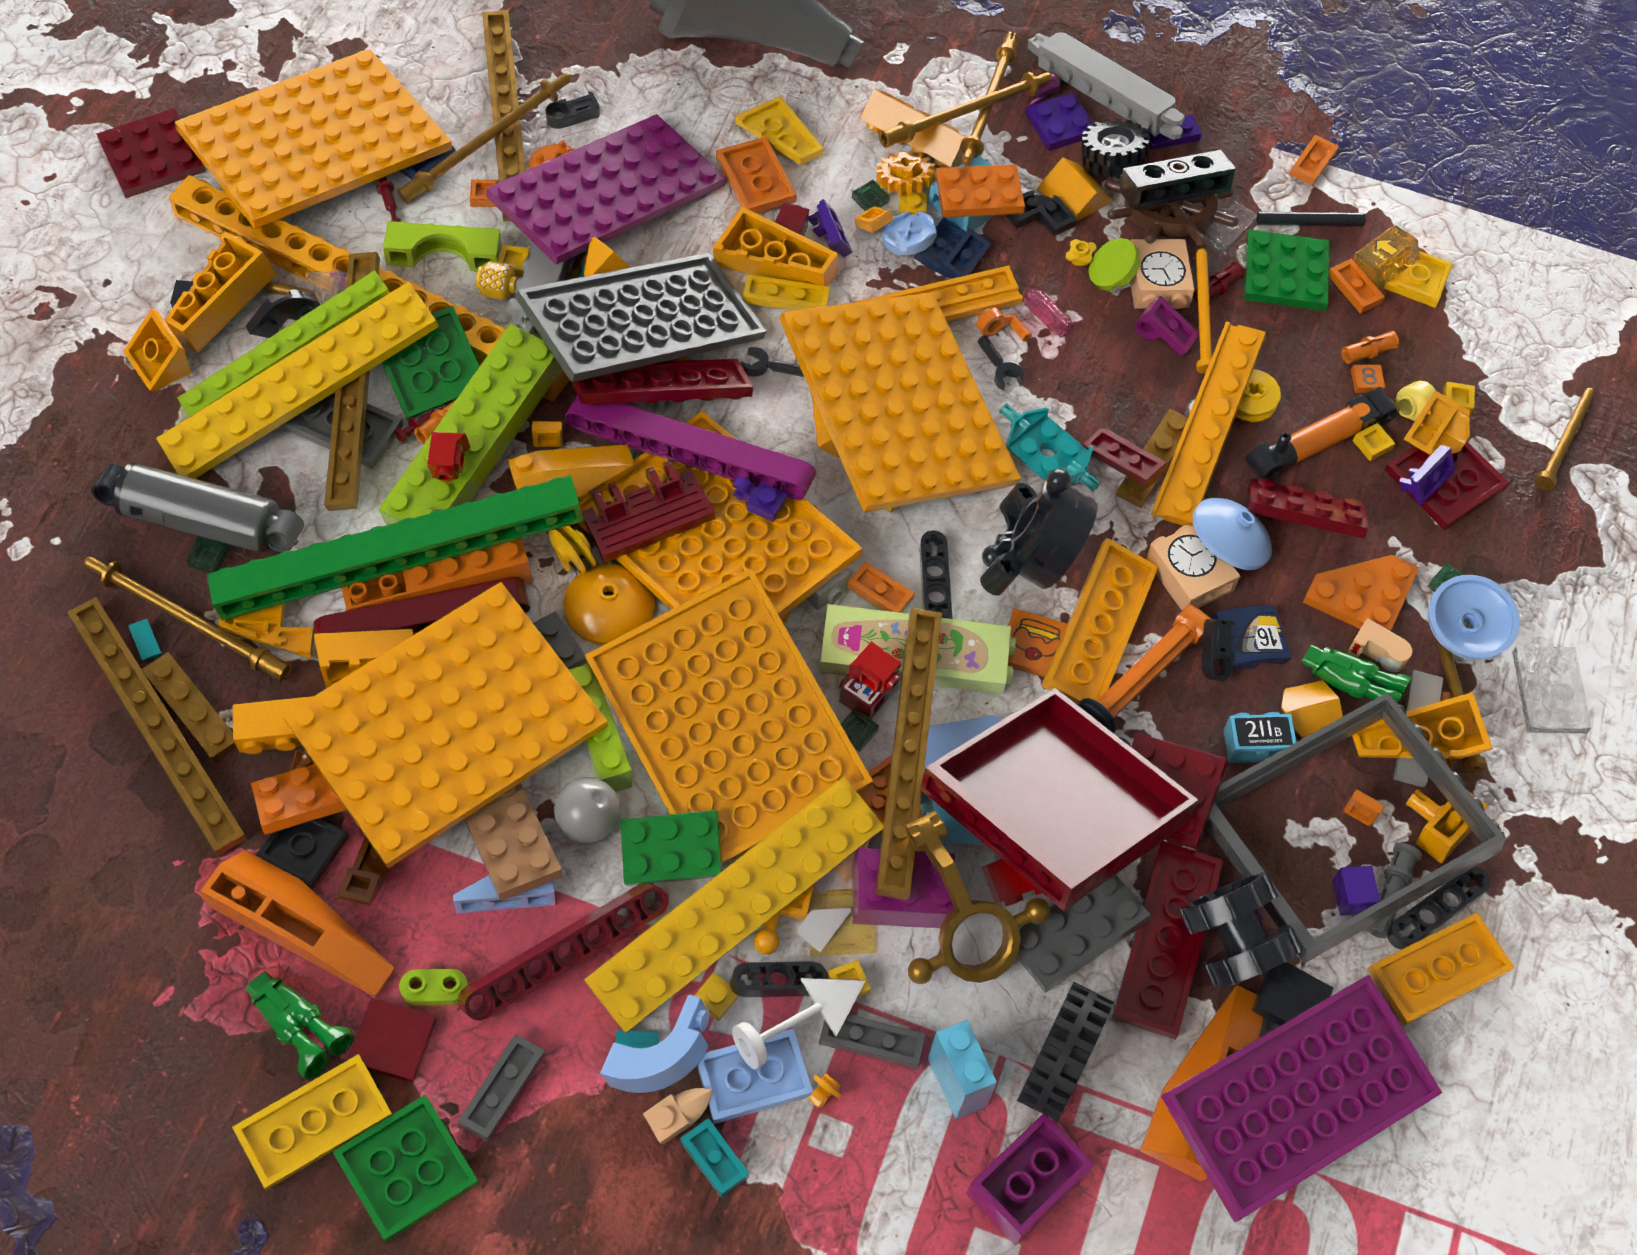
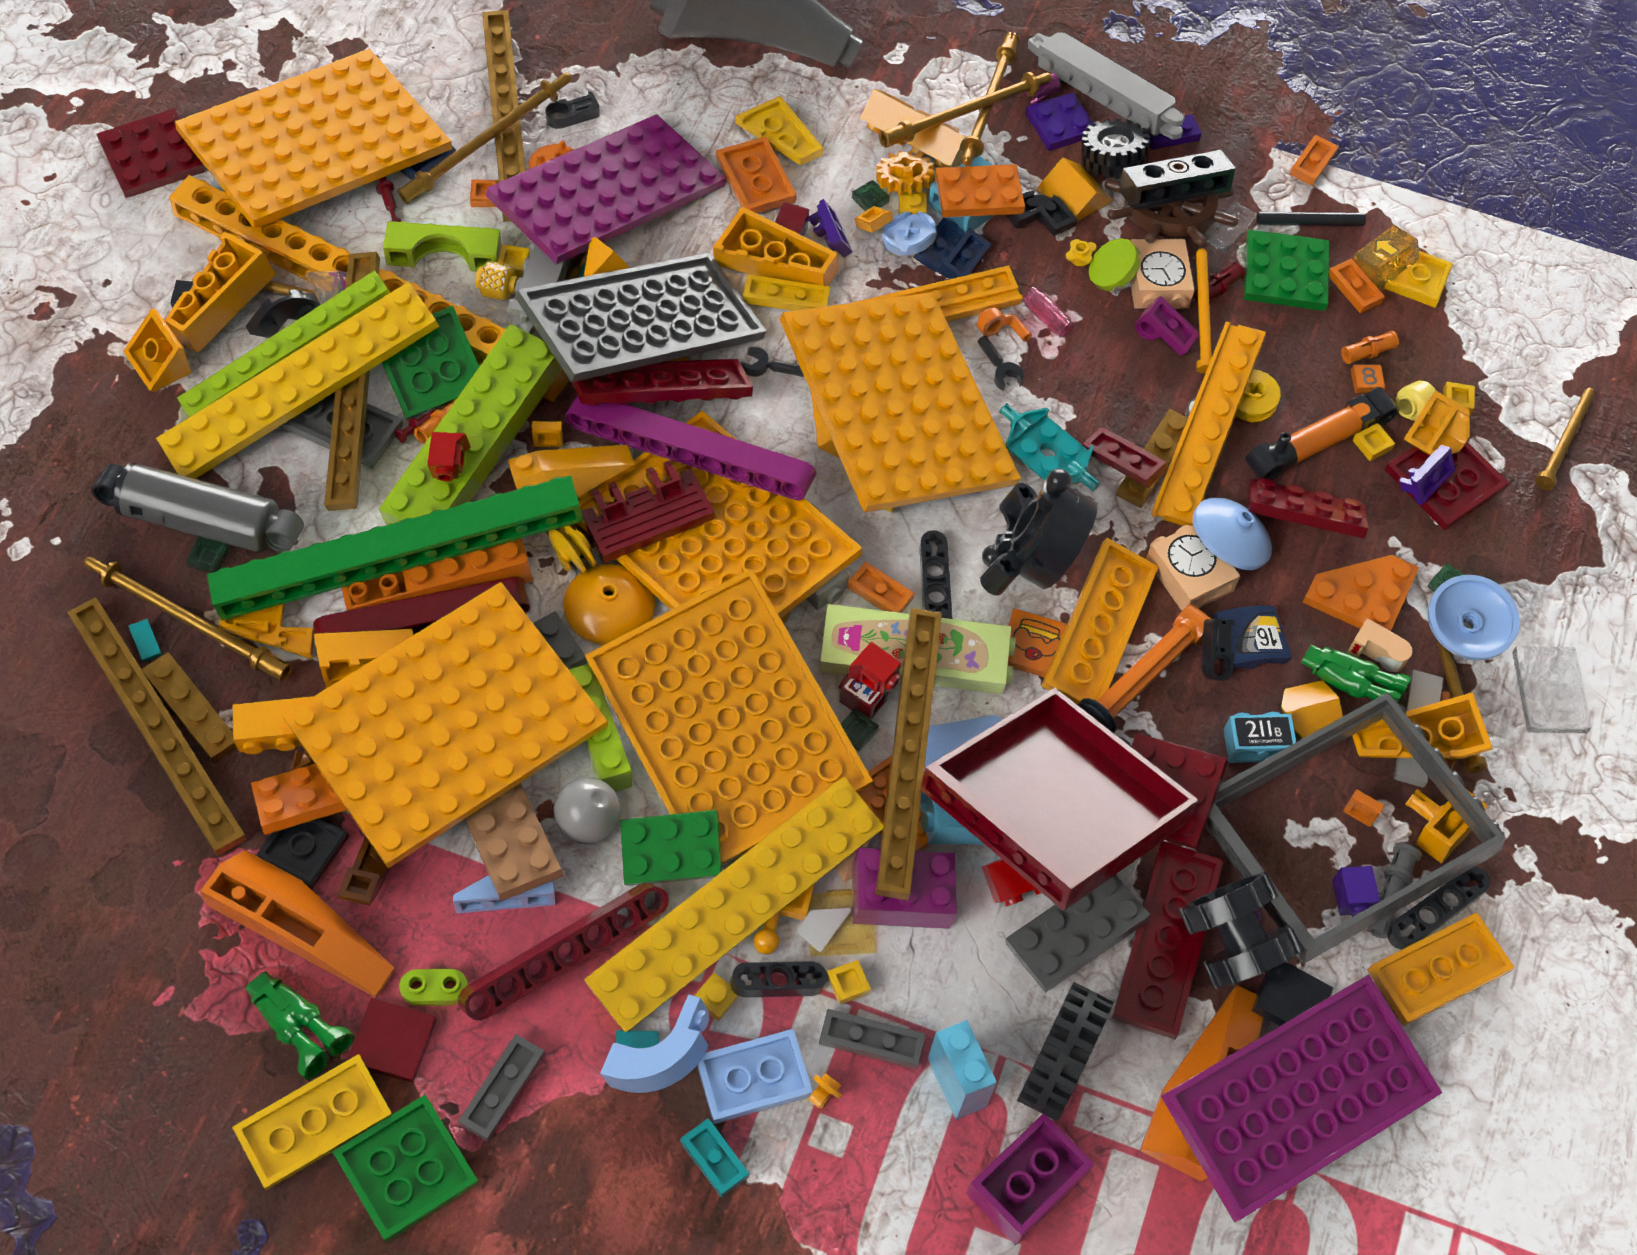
light nougat plate [643,1088,713,1144] -> none
dark purple plate [732,476,788,522] -> none
white piece [732,978,865,1069] -> none
pearl gold piece [905,811,1051,984] -> none

